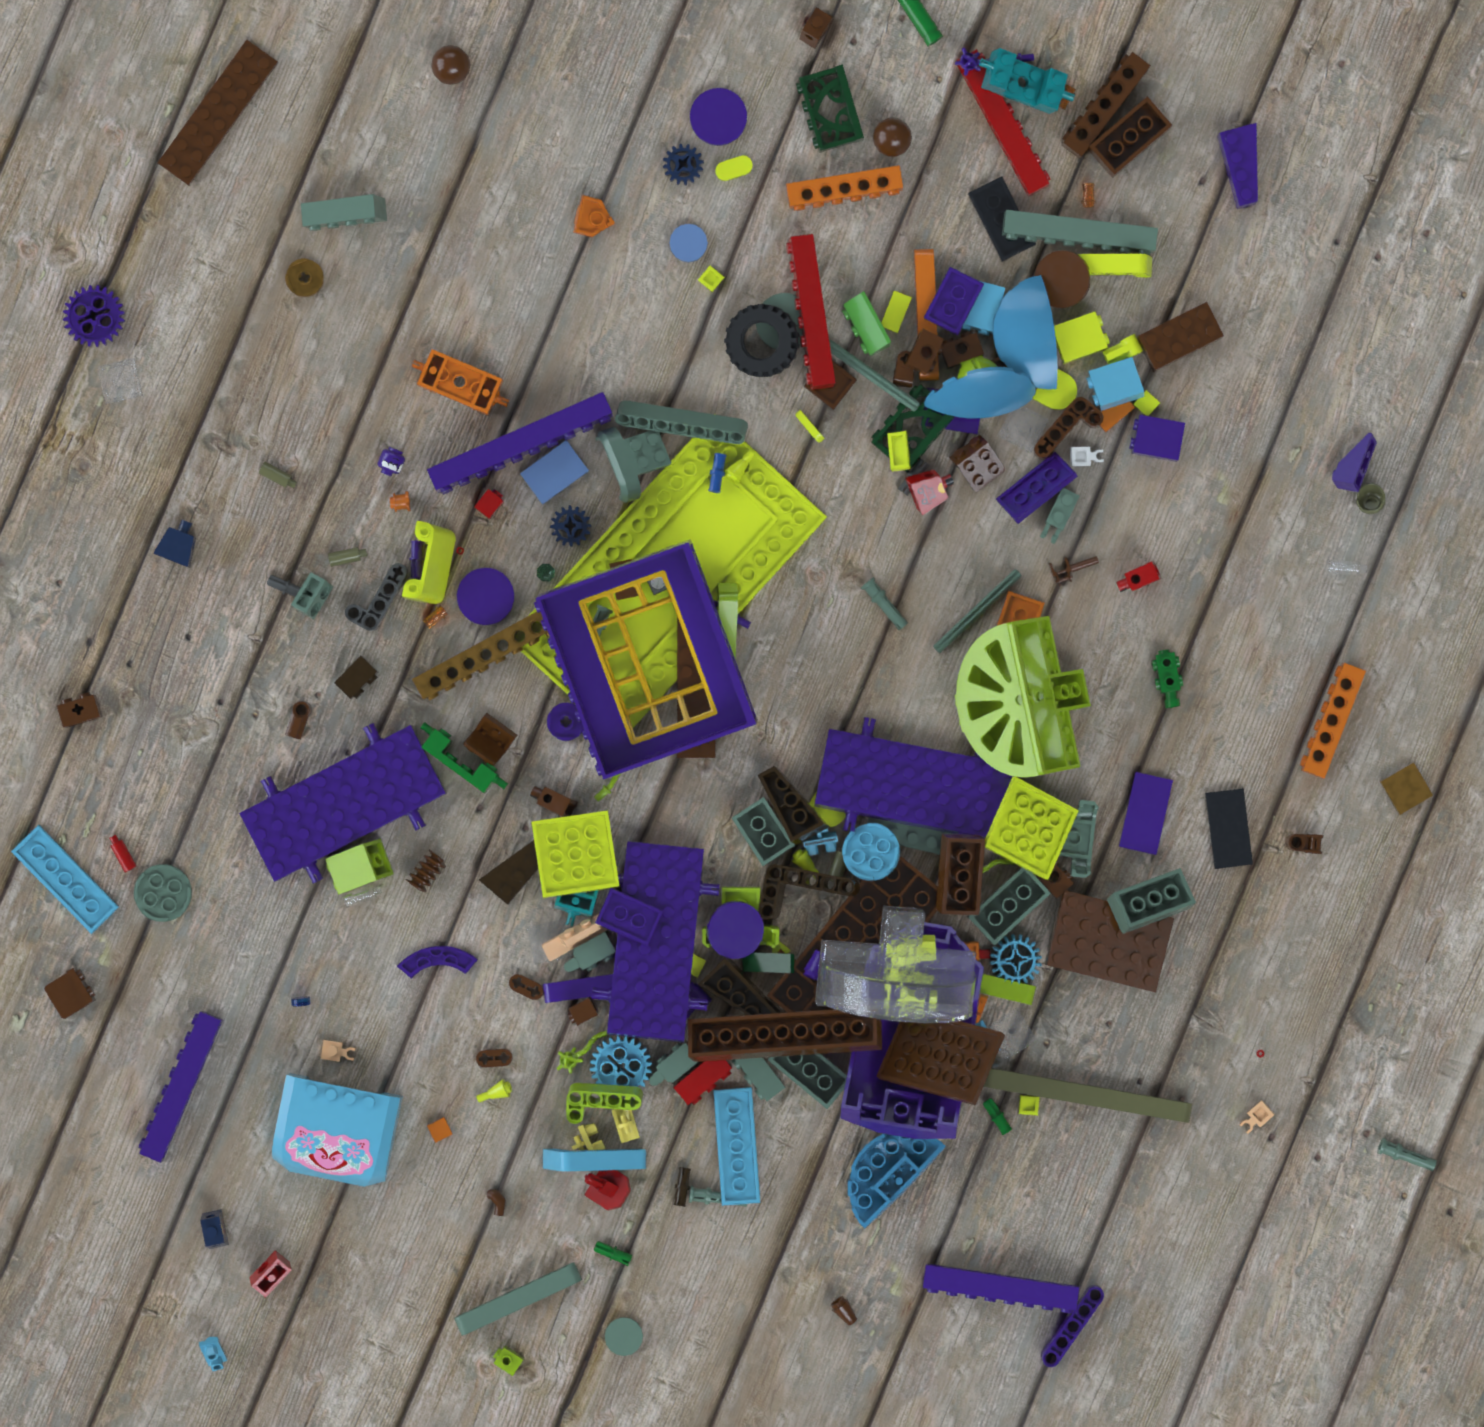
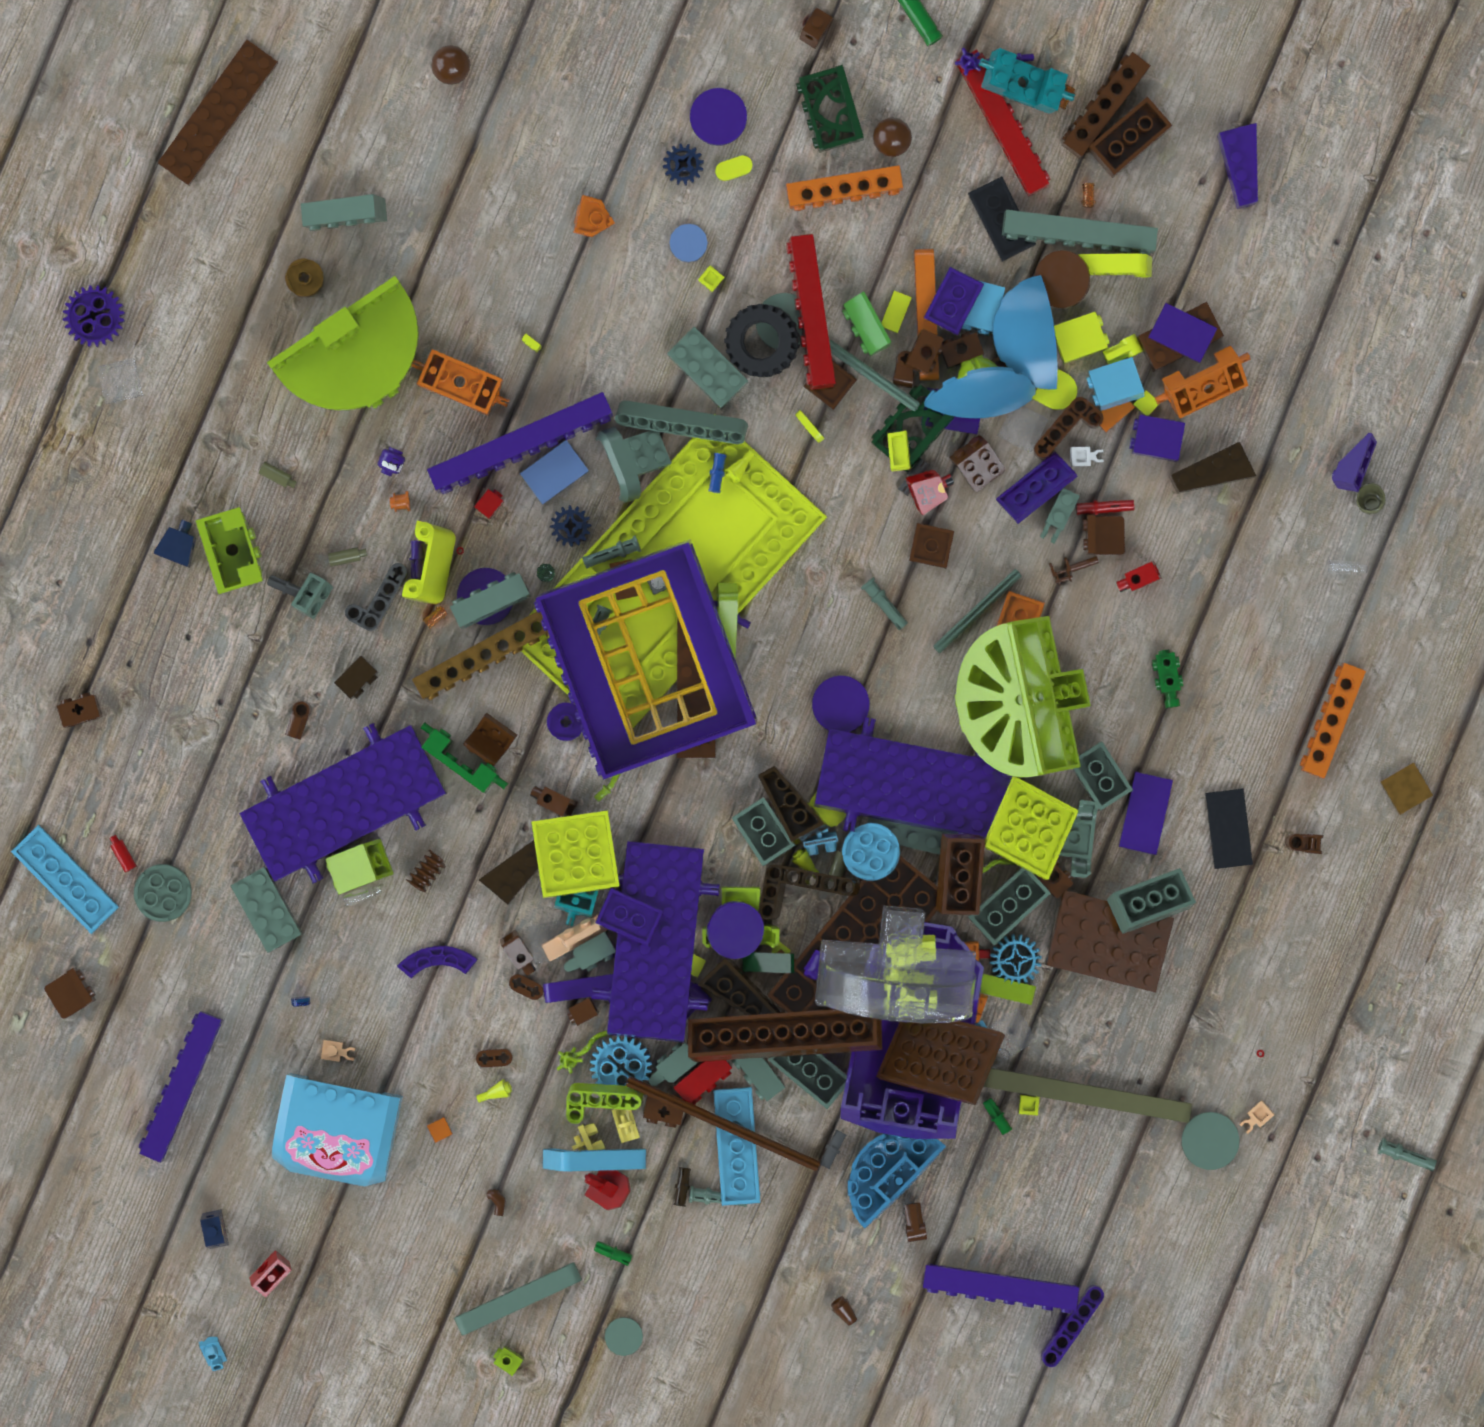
none -> lime brick [195,507,263,594]
none -> sand green brick [230,867,303,953]
none -> lime piece [267,276,419,411]
none -> sand green brick [450,572,531,629]
none -> torso [500,930,536,976]
none -> neon yellow tile [522,334,542,352]
none -> sand green pin [582,535,641,569]
none -> reddish brown axle [626,1077,821,1171]
none -> reddish brown brick [643,1096,683,1128]
none -> sand green brick [667,327,748,410]
none -> dark purple tile [812,676,870,732]
none -> dark grey pin [820,1130,847,1169]
none -> reddish brown piece [904,1202,927,1242]
none -> reddish brown plate [909,523,954,569]
none -> sand green brick [1072,741,1133,811]
none -> red pin [1076,500,1135,515]
none -> reddish brown bracket [1083,515,1125,555]
none -> dark purple tile [1148,303,1217,363]
none -> orange brick [1154,346,1251,419]
none -> dark brown wedge [1169,441,1256,494]
none -> sand green tile [1181,1112,1240,1170]

